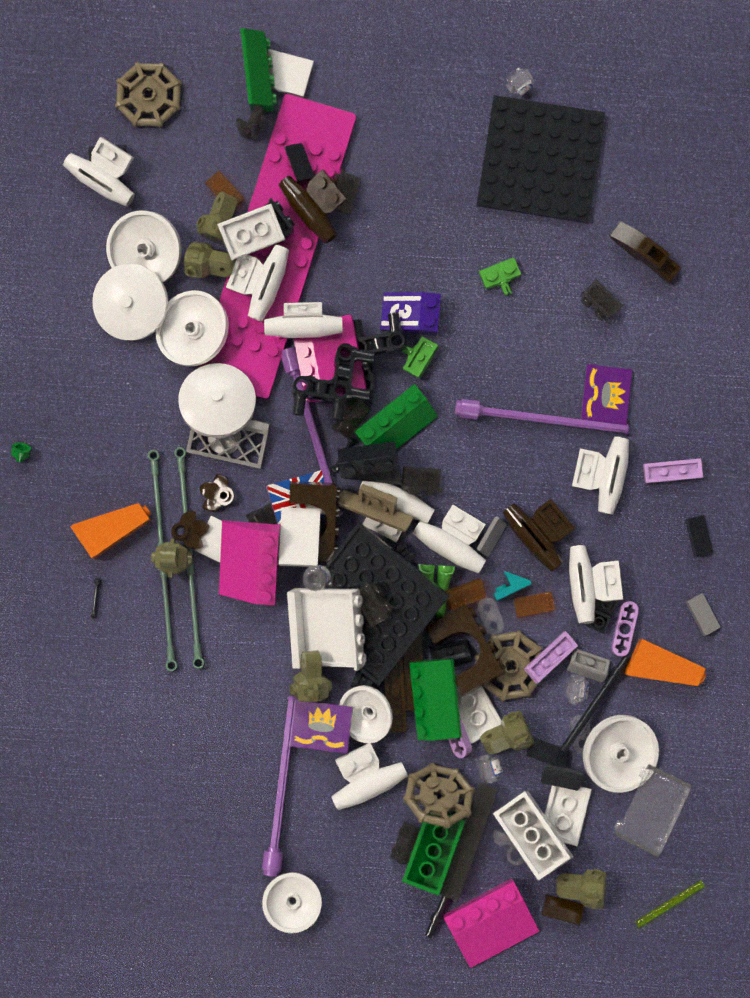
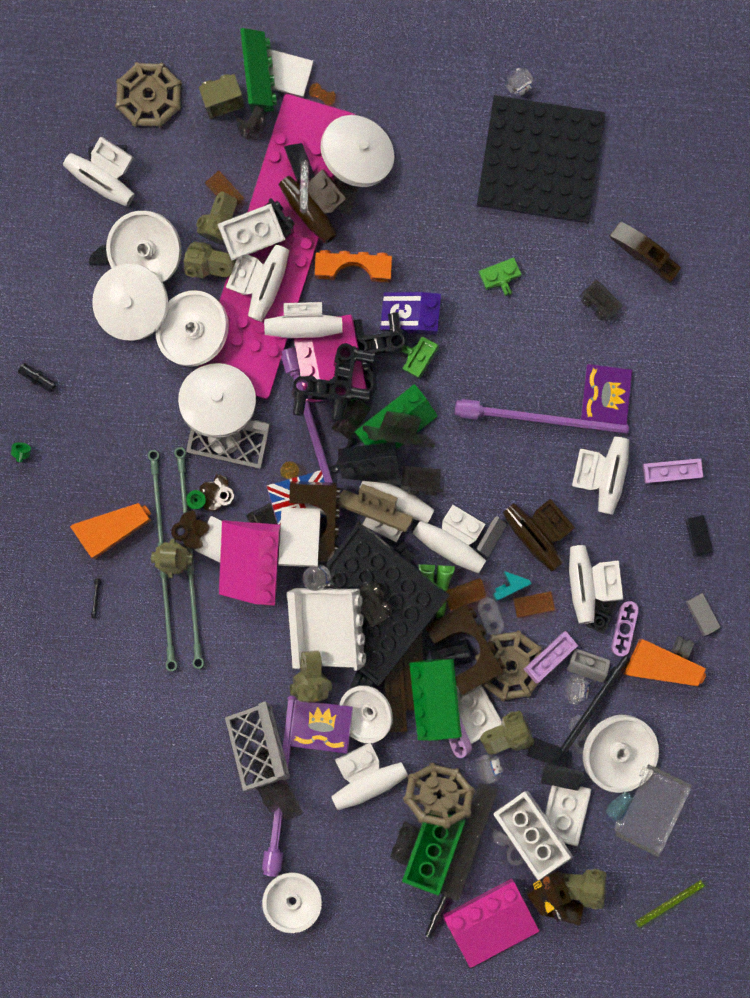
none -> black pin [18,363,57,393]
none -> black tile [89,245,109,265]
none -> green tile [186,490,206,510]
none -> olive brick [198,74,245,119]
none -> light grey fence [225,701,290,792]
none -> clear smoke bracket [251,748,303,820]
none -> clear yellow plate [280,461,299,479]
none -> clear bar [300,161,309,213]
none -> clear orange piece [309,82,336,106]
none -> orange arch [315,250,392,283]
none -> white dish [321,115,394,187]
none -> clear smoke bracket [362,411,436,448]
none -> dark brown torso [524,870,571,922]
none -> clear light blue cone [605,791,633,821]
none -> dark grey wheel [672,636,694,659]

